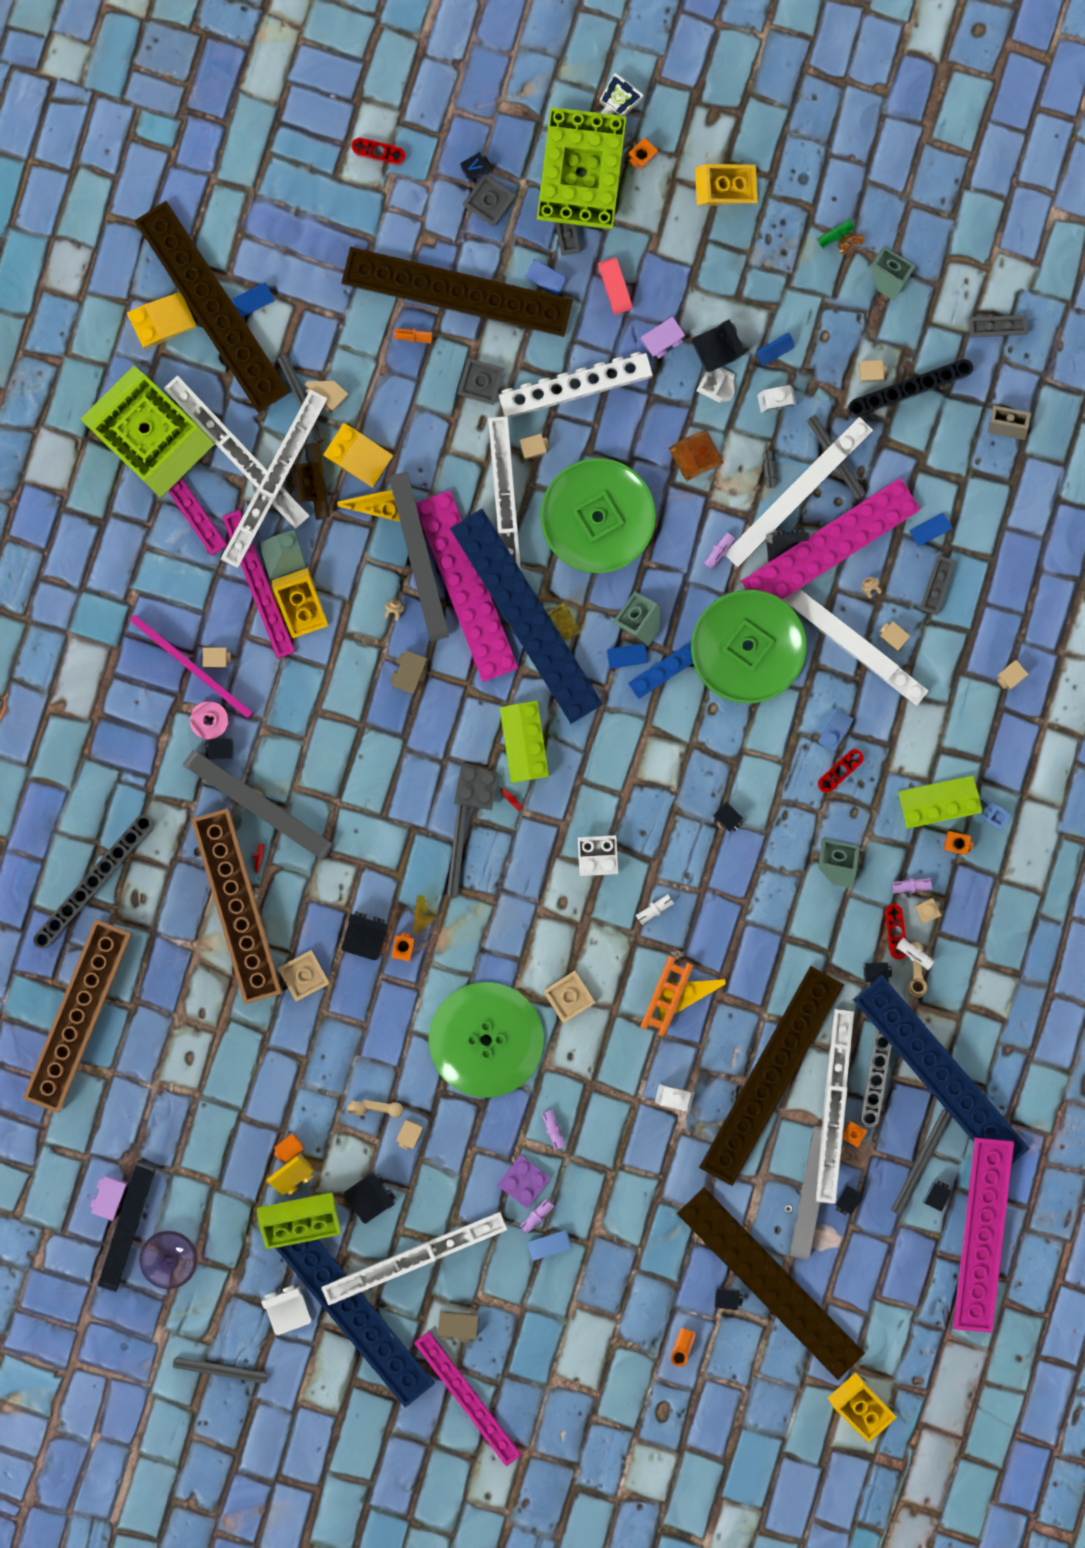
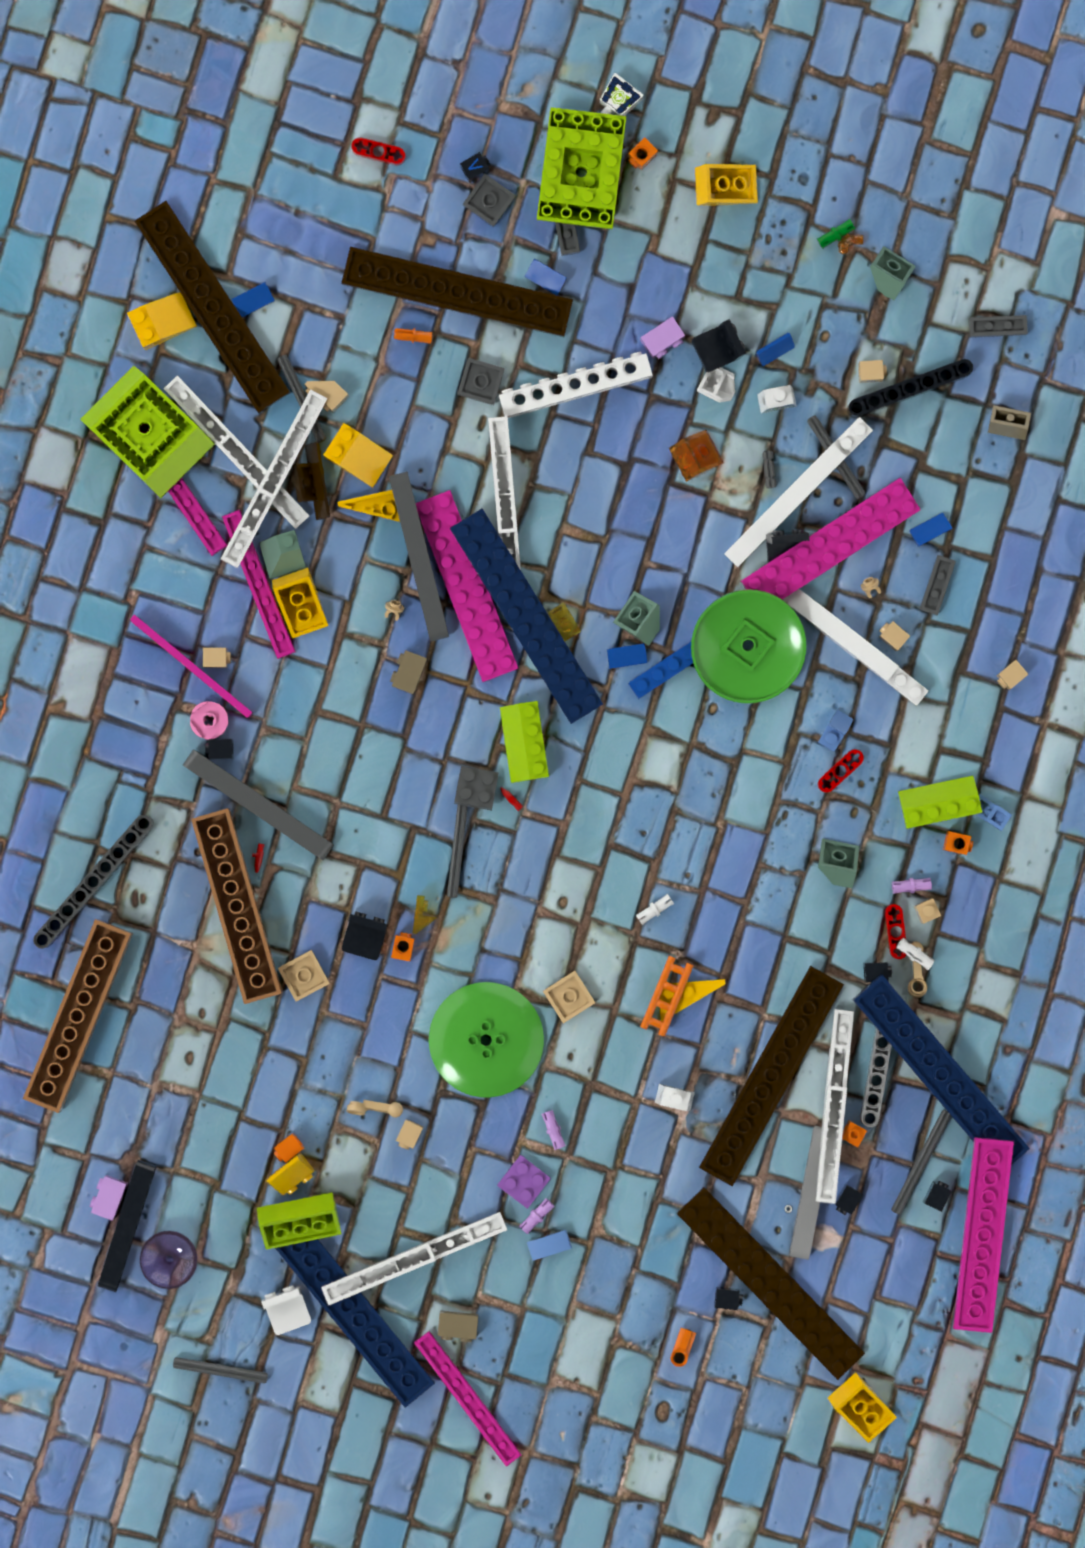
black bracket [344,1171,396,1223] -> none
tan brick [519,434,549,460] -> none
bright green dish [540,458,656,573] -> none
white slope [578,835,618,876] -> none
coral beam [598,257,633,315] -> none
lavender pin [703,532,736,570] -> none
black brick [713,802,743,832] -> none

